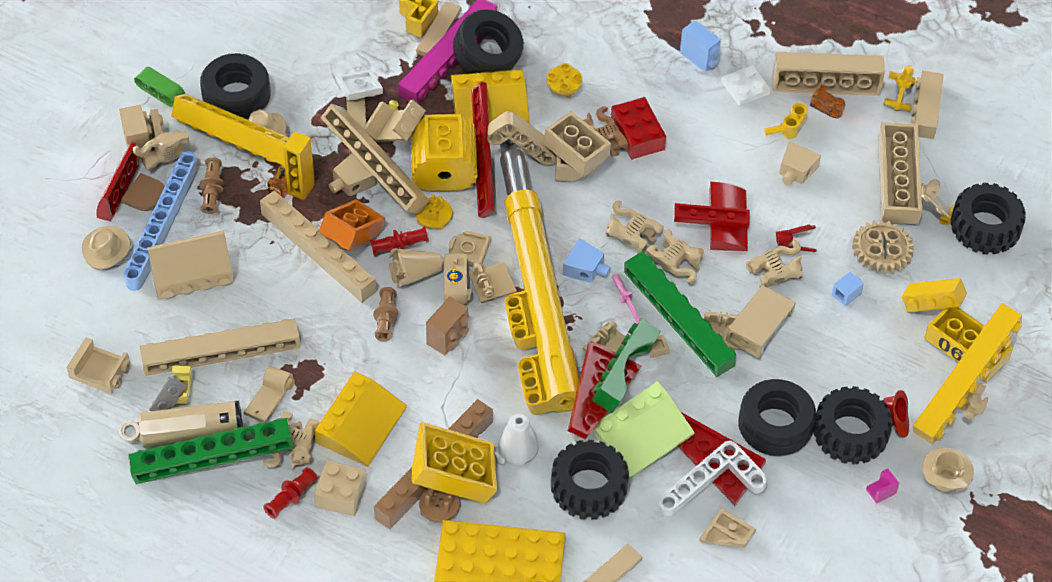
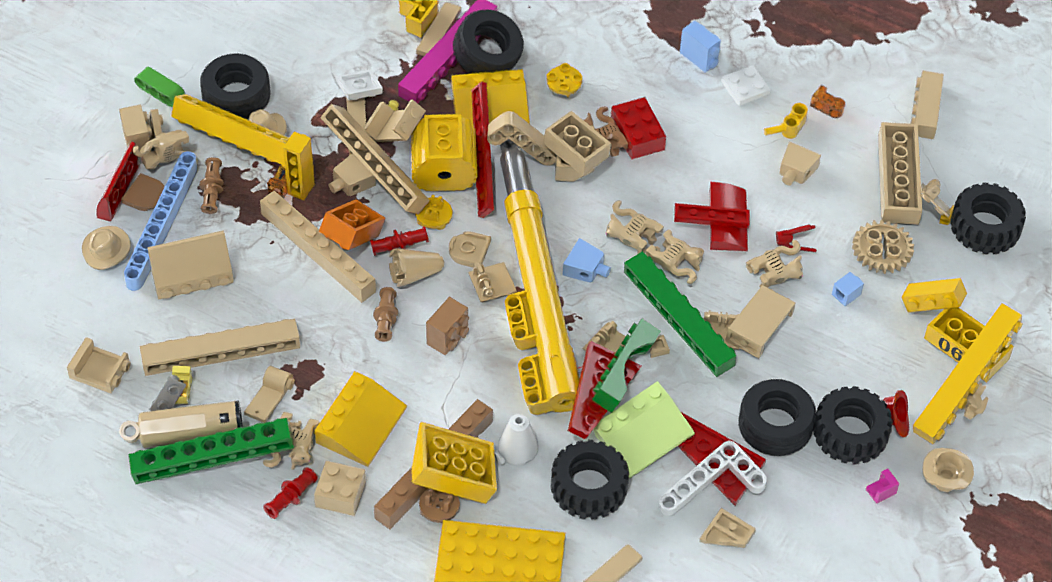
tan door [444,253,471,304] -> none
bright pink sword [612,273,640,324] -> none
tan brick [772,52,885,96] -> none
yellow axle [883,65,916,112] -> none

